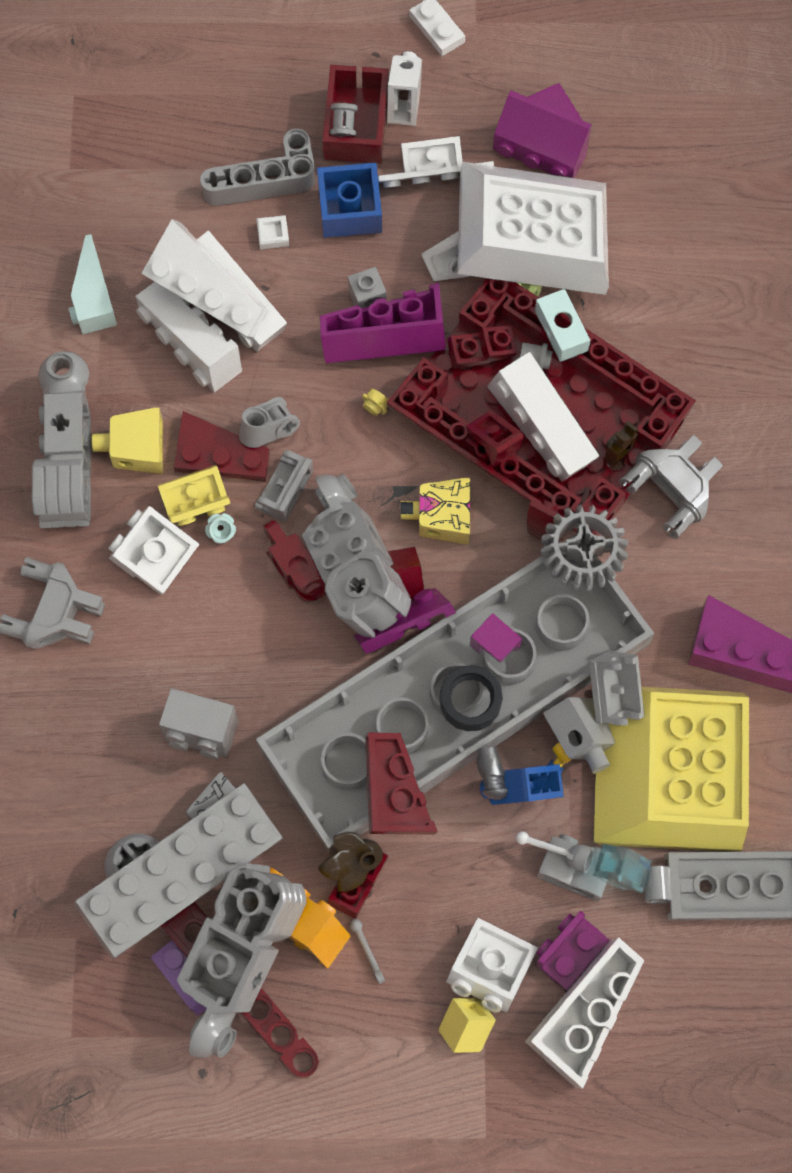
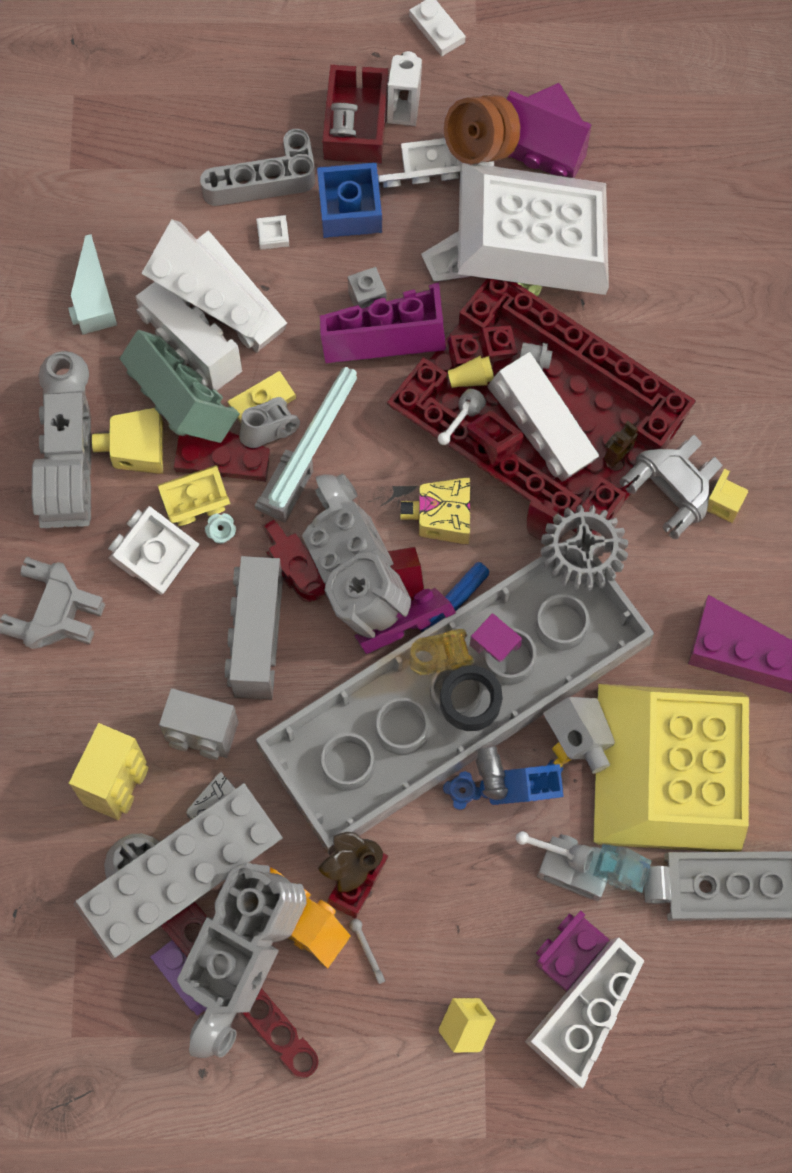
light yellow plate [362,388,388,416] -> none
dark red wing [365,732,438,835] -> none
white plate [446,918,538,1013] -> none
light aqua piece [535,289,590,362] -> none
light grey hinge [589,651,644,725] -> none
none -> light yellow brick [69,723,148,820]
none -> sand green wedge [119,330,240,443]
none -> light grey piece [225,556,283,700]
none -> light yellow plate [228,371,296,423]
none -> light aqua axle [268,367,357,509]
none -> clear yellow piece [409,629,474,675]
none -> blue axle [420,562,490,632]
none -> hinge [438,389,486,445]
none -> blue plate [443,771,481,810]
none -> dark orange wheel [444,94,521,165]
none -> light yellow cone [448,356,494,388]
none -> light yellow panel [707,469,748,523]

